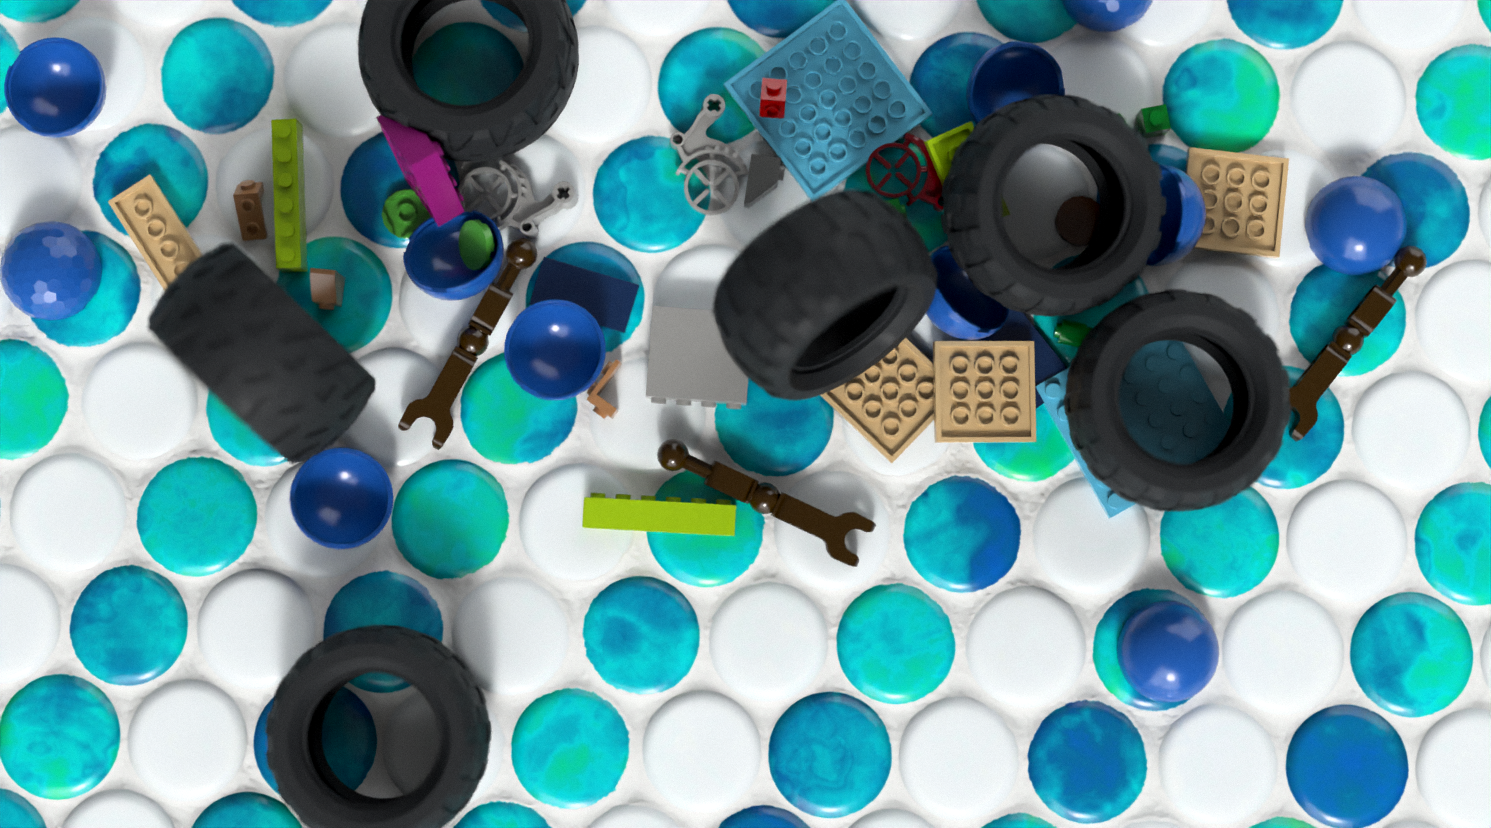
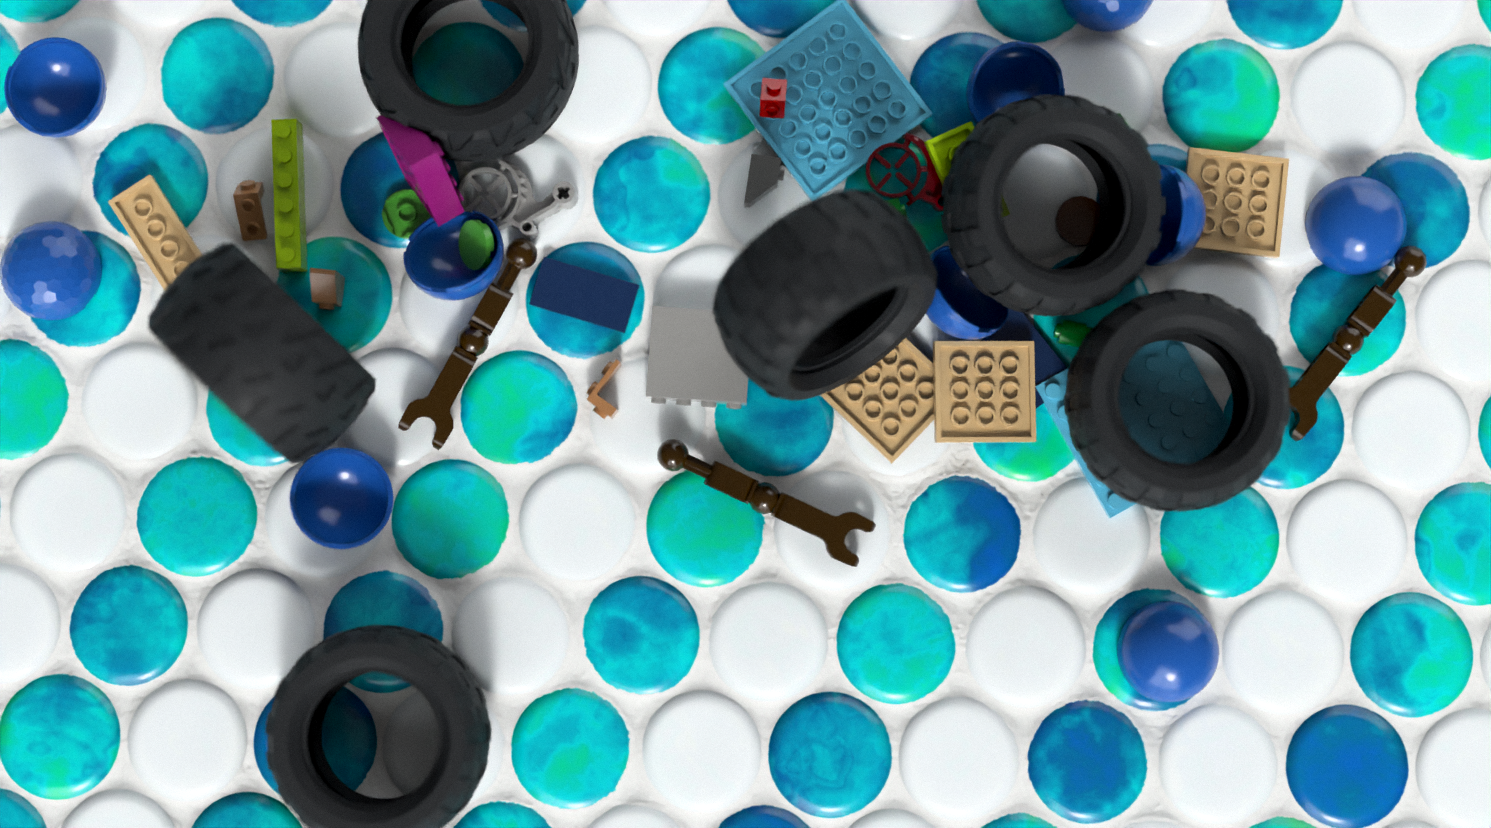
blue piece [504,299,606,400] -> none
lime brick [582,493,736,536] -> none
light grey piece [670,94,749,216] -> none
green brick [1136,104,1171,138] -> none

